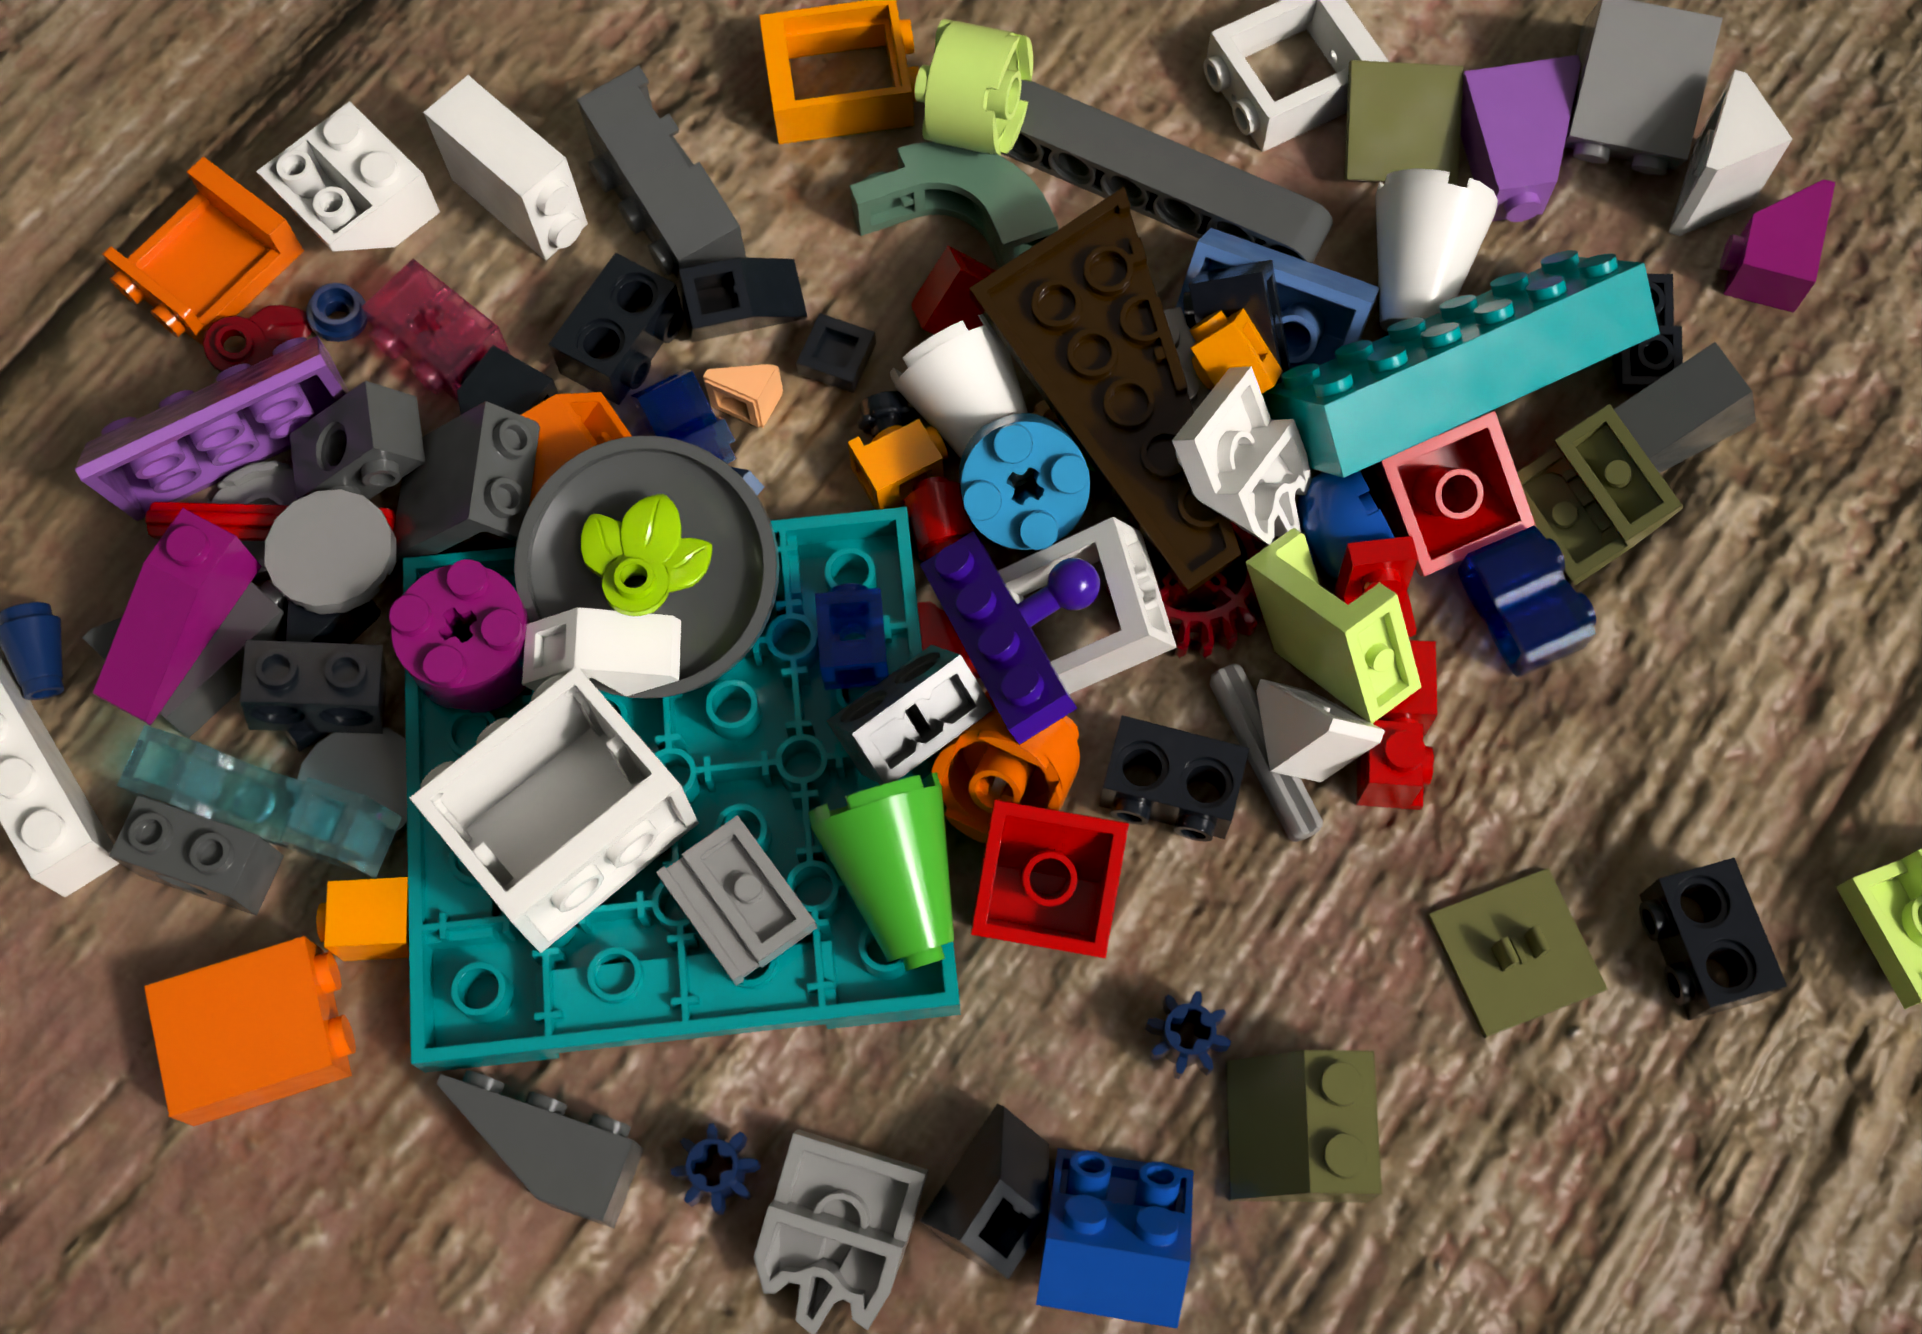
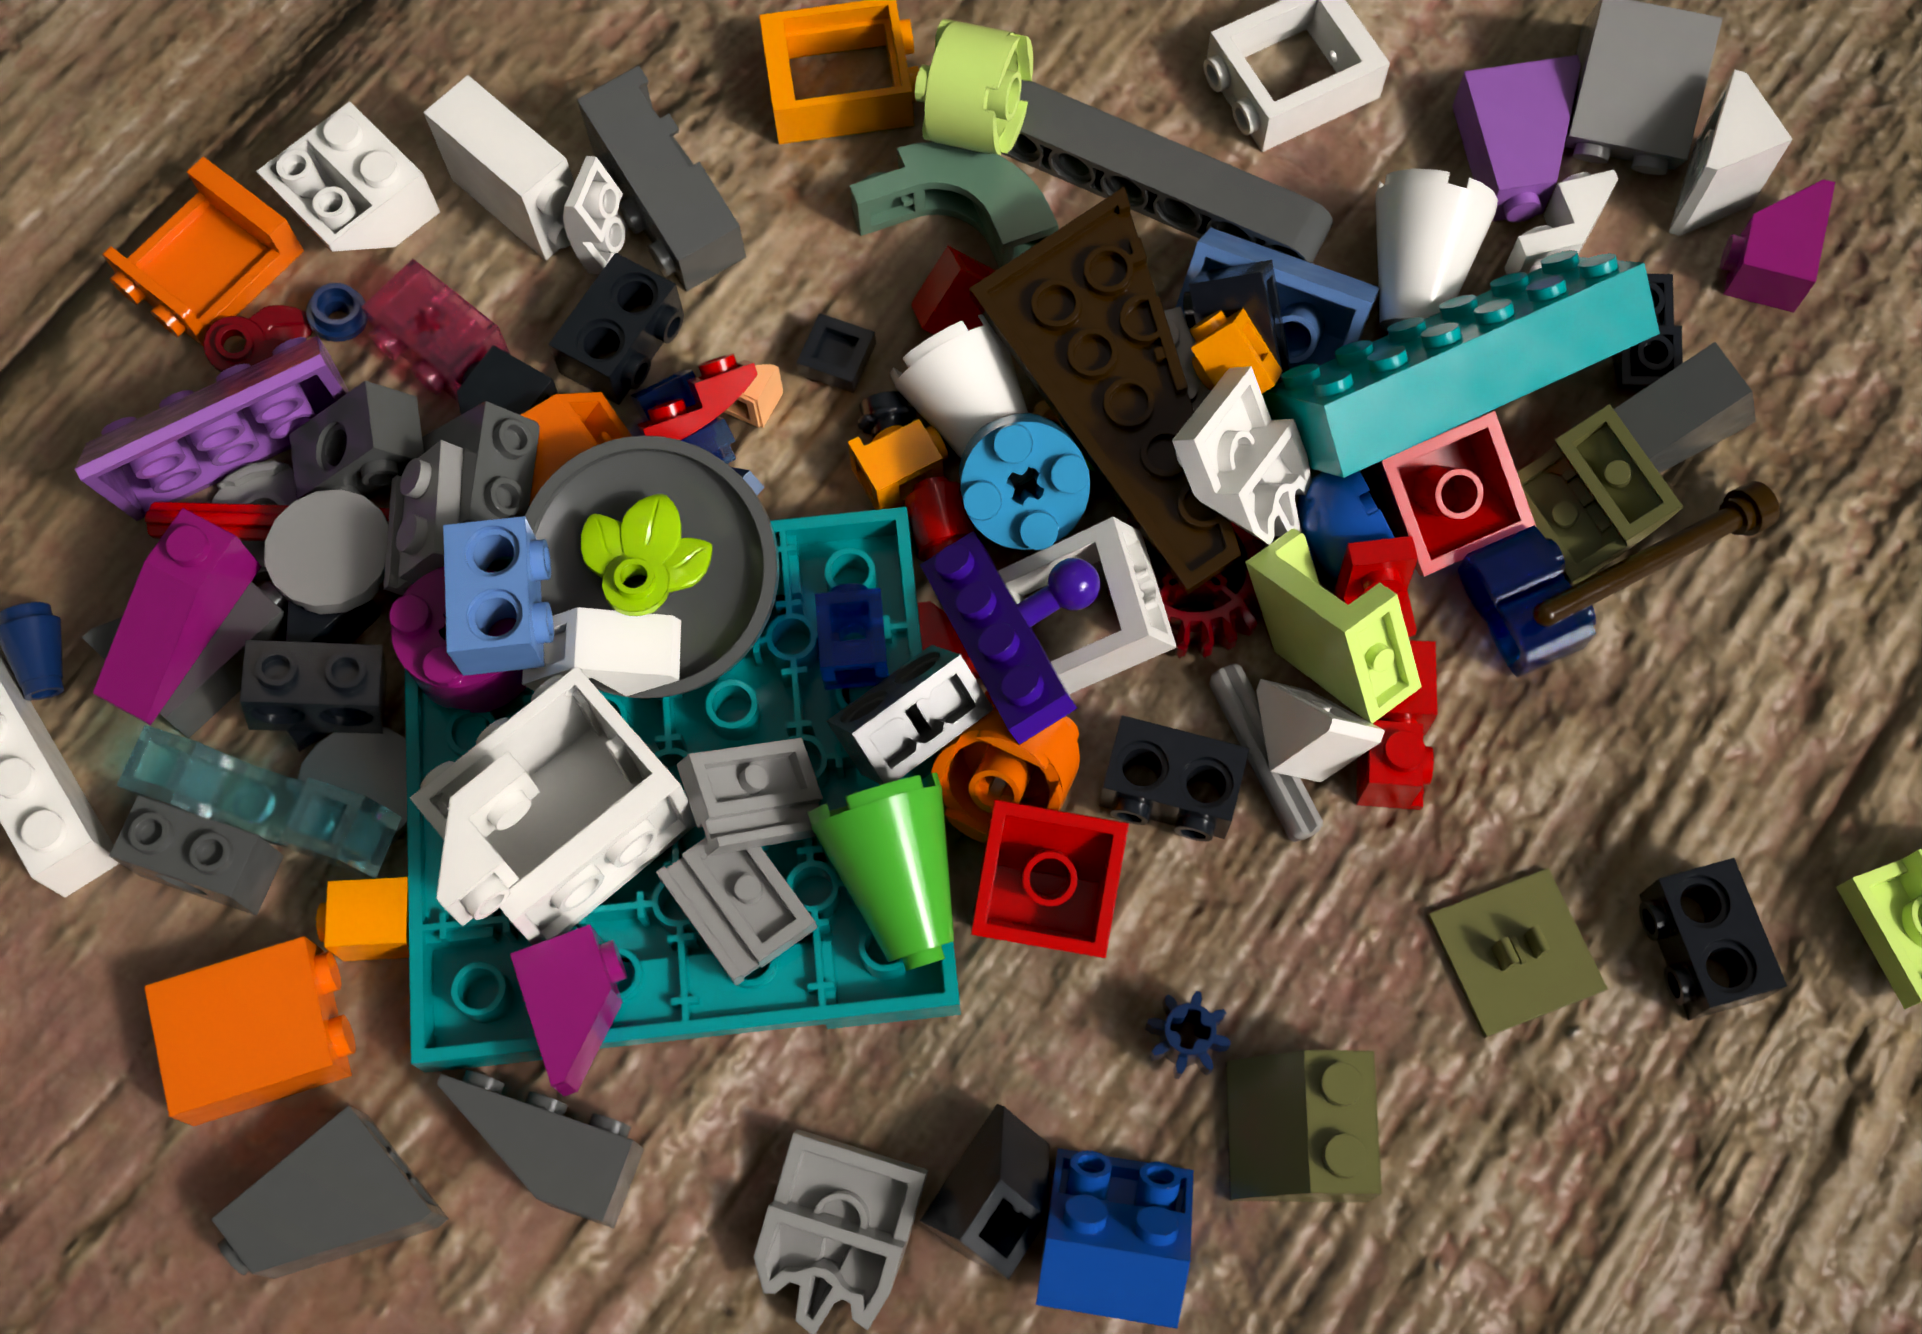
dark blue gear [671,1123,761,1215] -> none
black slope [678,257,808,343] -> none
olive piece [1344,60,1464,185] -> none
none -> dark grey slope [211,1105,449,1279]
none -> light grey plate [384,440,464,596]
none -> white slope [436,751,540,926]
none -> medium blue brick [443,516,554,676]
none -> magenta slope [510,924,627,1097]
none -> white slope [563,156,628,274]
none -> slope [637,353,758,440]
none -> light grey plate [677,738,823,856]
none -> white slope [1505,169,1618,275]
none -> dark brown piece [1533,481,1780,627]

